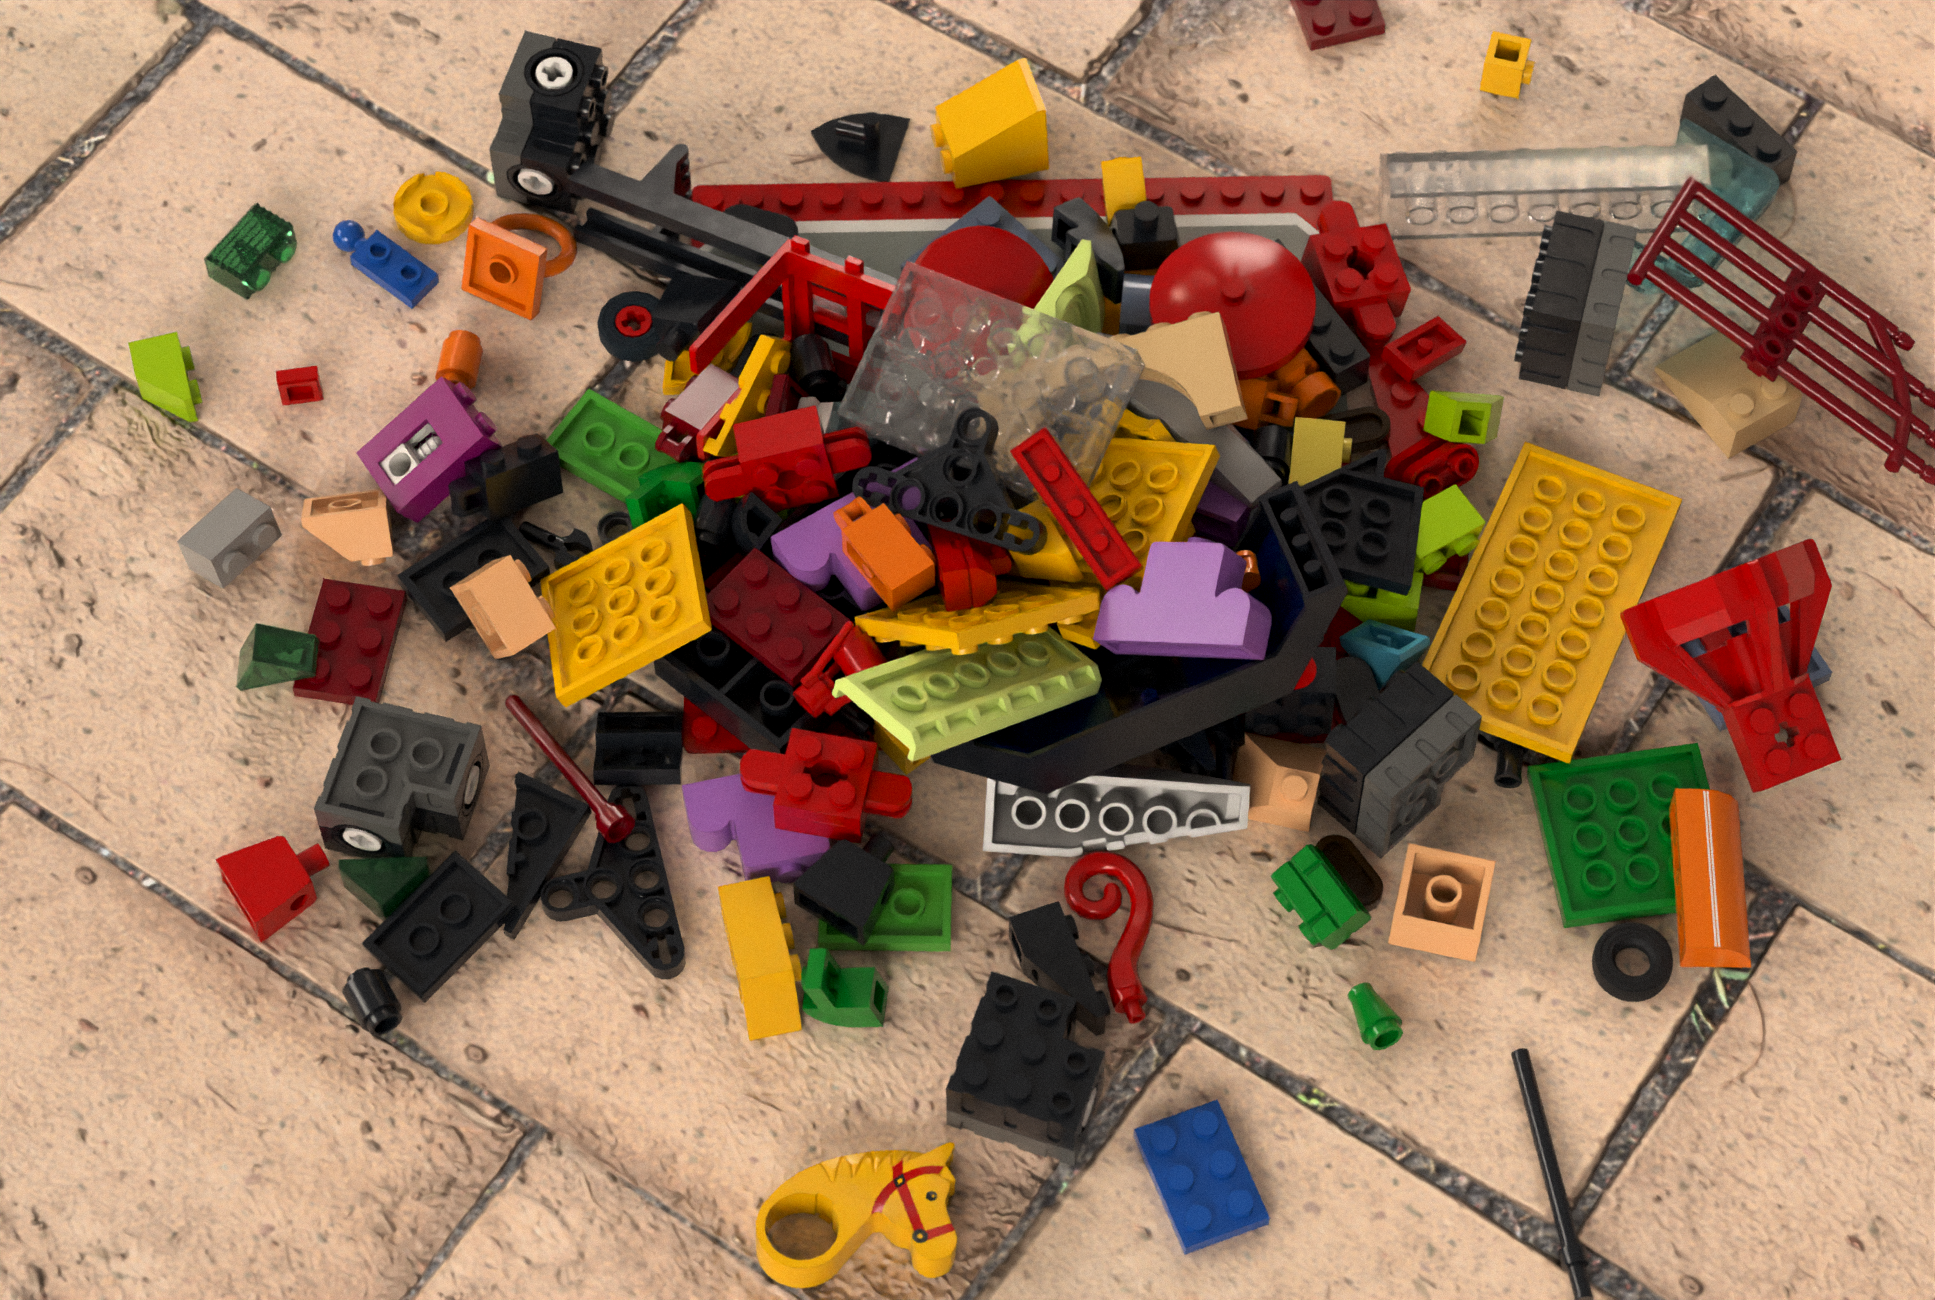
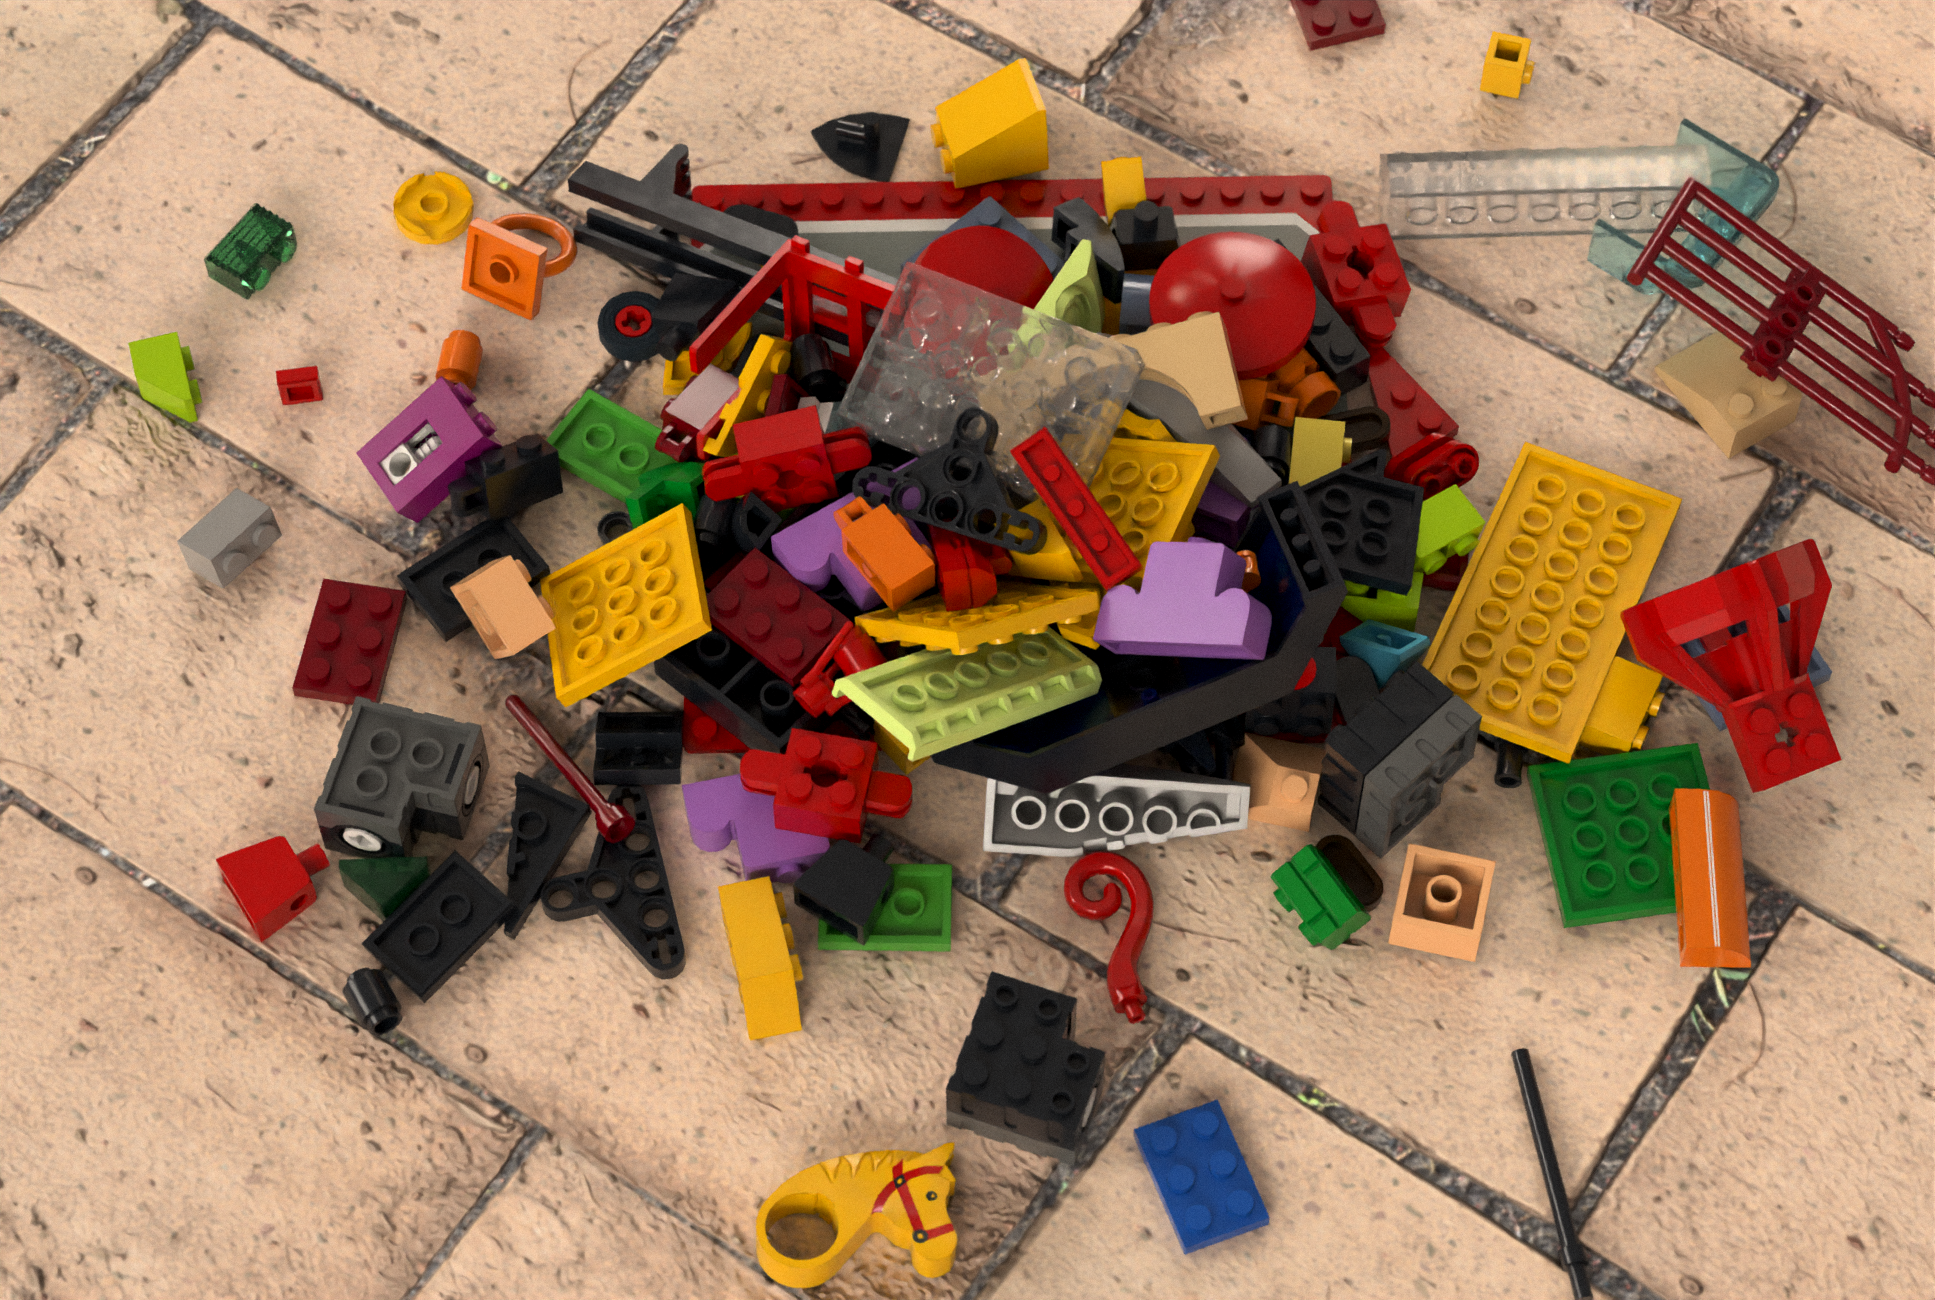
clear green slope [236,623,319,691] -> none
light nougat slope [301,489,394,566] -> none
blue plate [333,220,439,309] -> none
black piece [489,31,614,215] -> none
black bar [518,521,593,570] -> none
green brick [801,948,889,1028] -> none
black slope [1009,901,1110,1036] -> none
green cone [1348,982,1403,1050] -> none
red plate [1380,316,1467,383] -> none
lime slope [1423,390,1504,444] -> none
black piece [1514,210,1638,397] -> none
black tyre [1592,922,1673,1002] -> none
black arch [1679,75,1797,200] -> none
none -> yellow brick [1578,656,1666,755]

